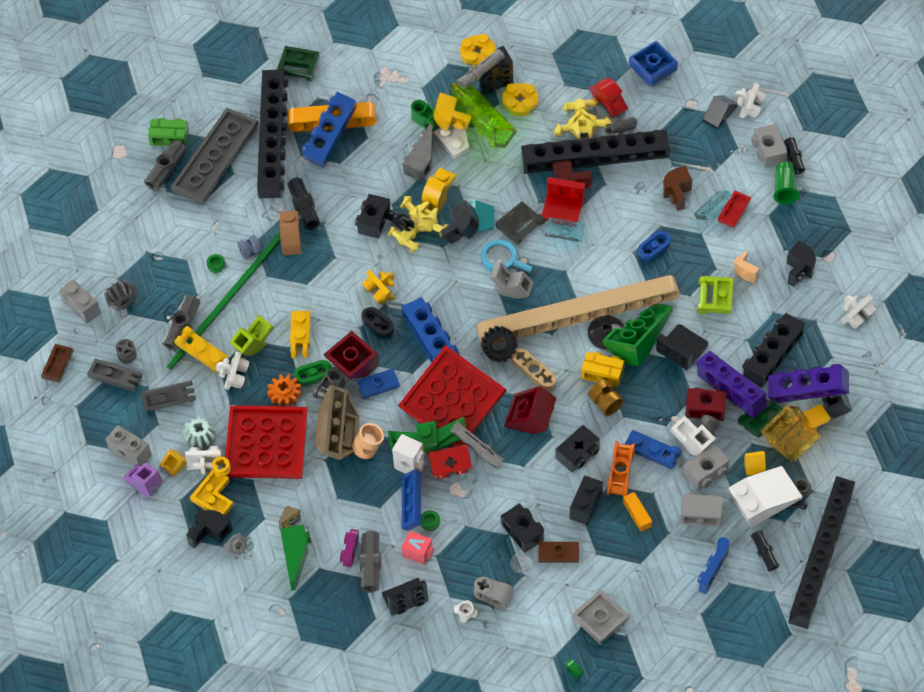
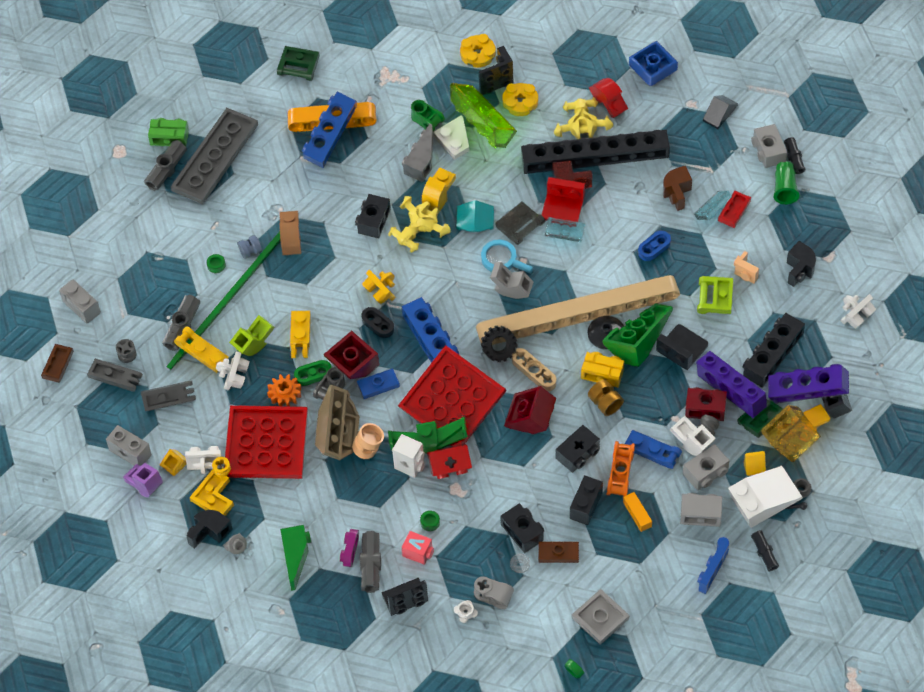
dark grey gear [104,279,138,311] -> none
light aqua gear [183,415,217,449] -> none
black brick [257,70,288,198] -> none
dark tan slope [279,506,301,530] -> none
black piece [287,177,320,230] -> none
black pin [386,209,415,231] -> none
blue plate [402,469,421,531] -> none
yellow brick [434,93,471,131] -> none
black brick [440,200,479,244] -> none
light grey pin [450,422,503,468] -> none
light grey pin [457,49,505,89] -> none
dark grey pin [605,117,637,136] -> none
white hips [734,83,766,118] -> none
black brick [788,476,855,629] -> none

